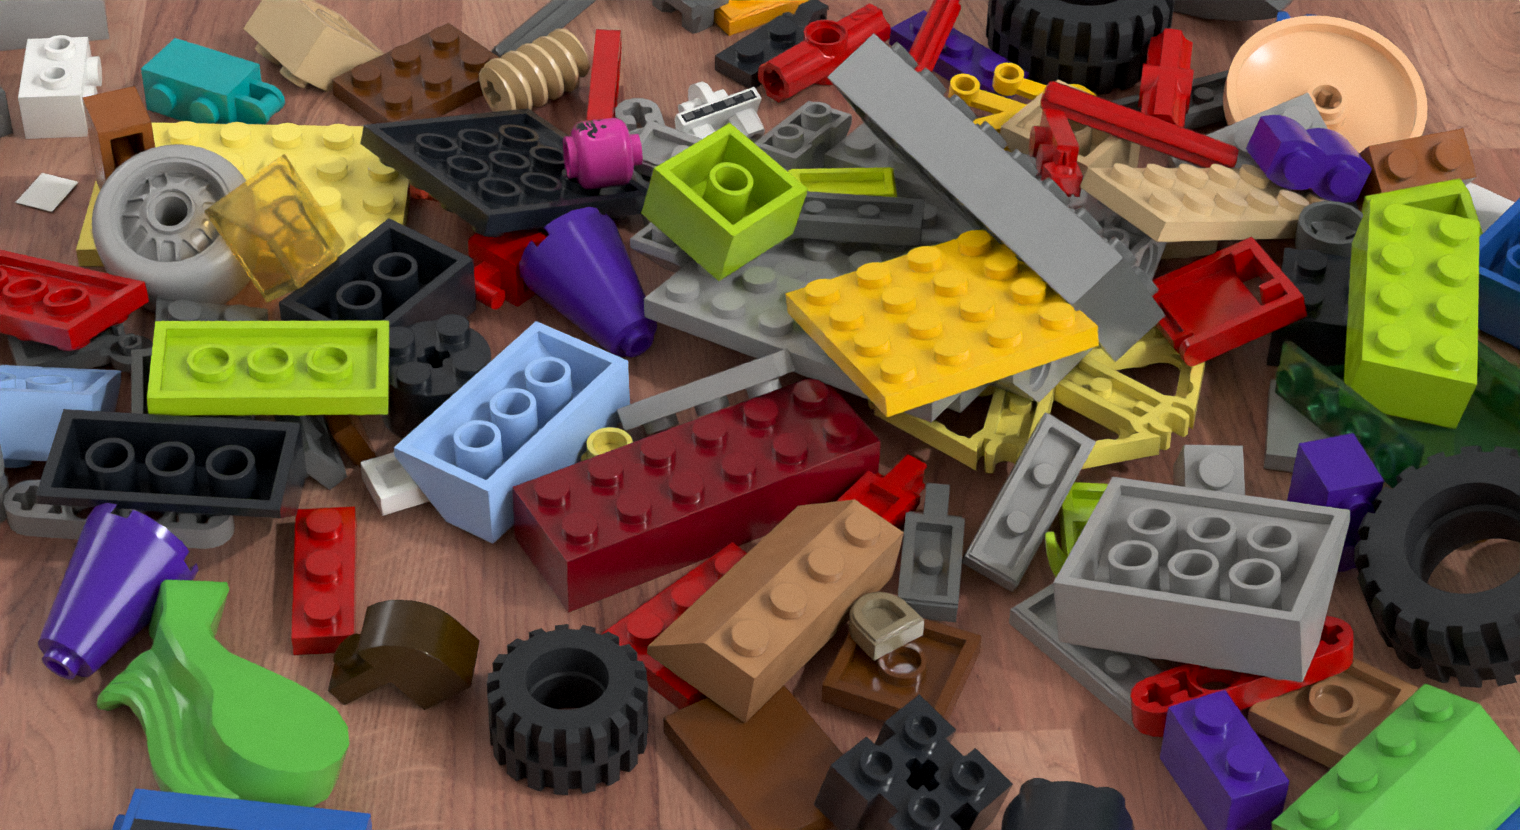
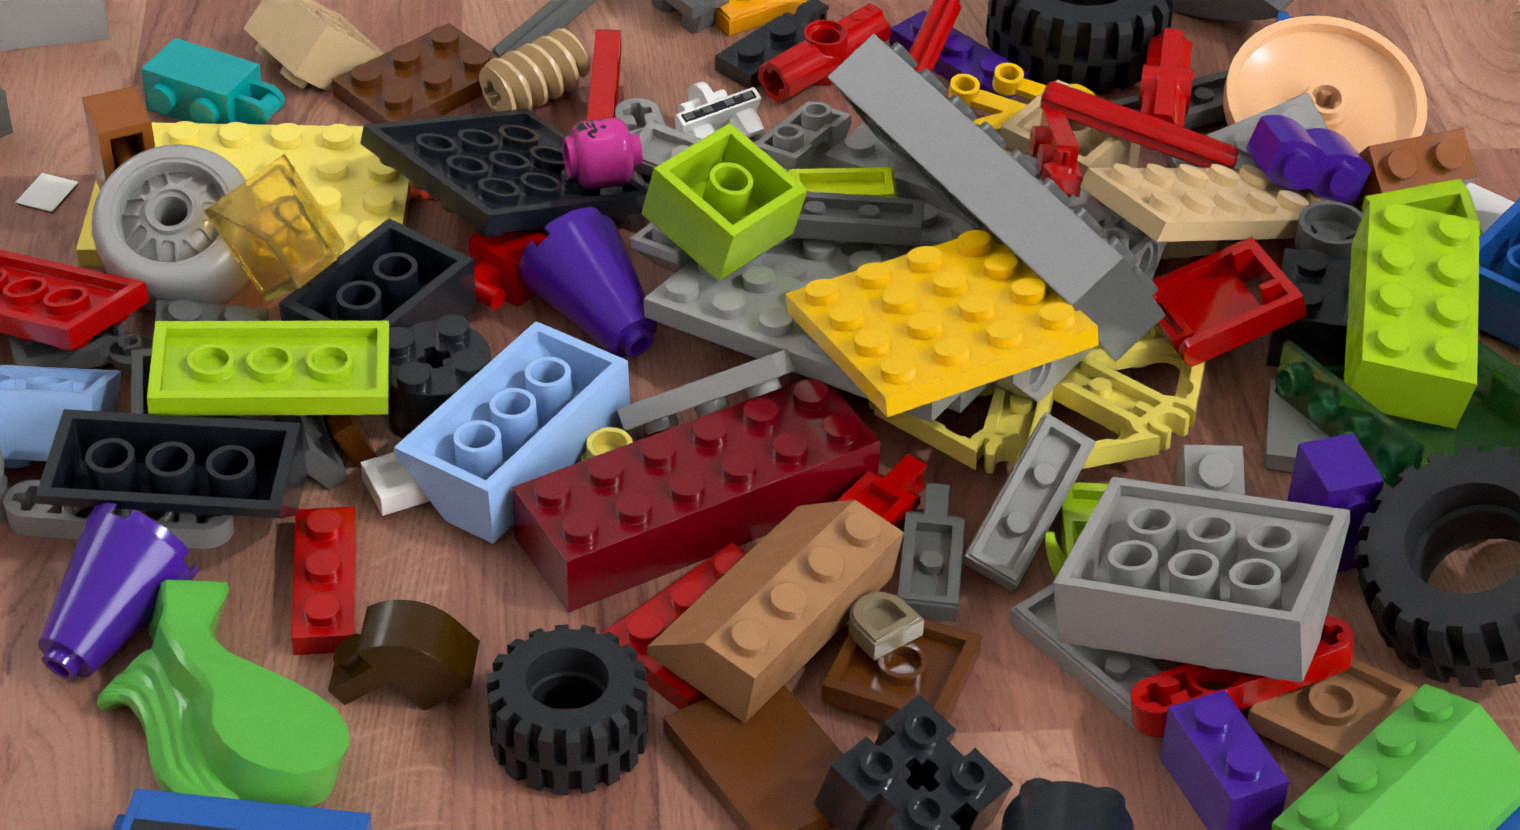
white brick [18,35,102,139] -> none

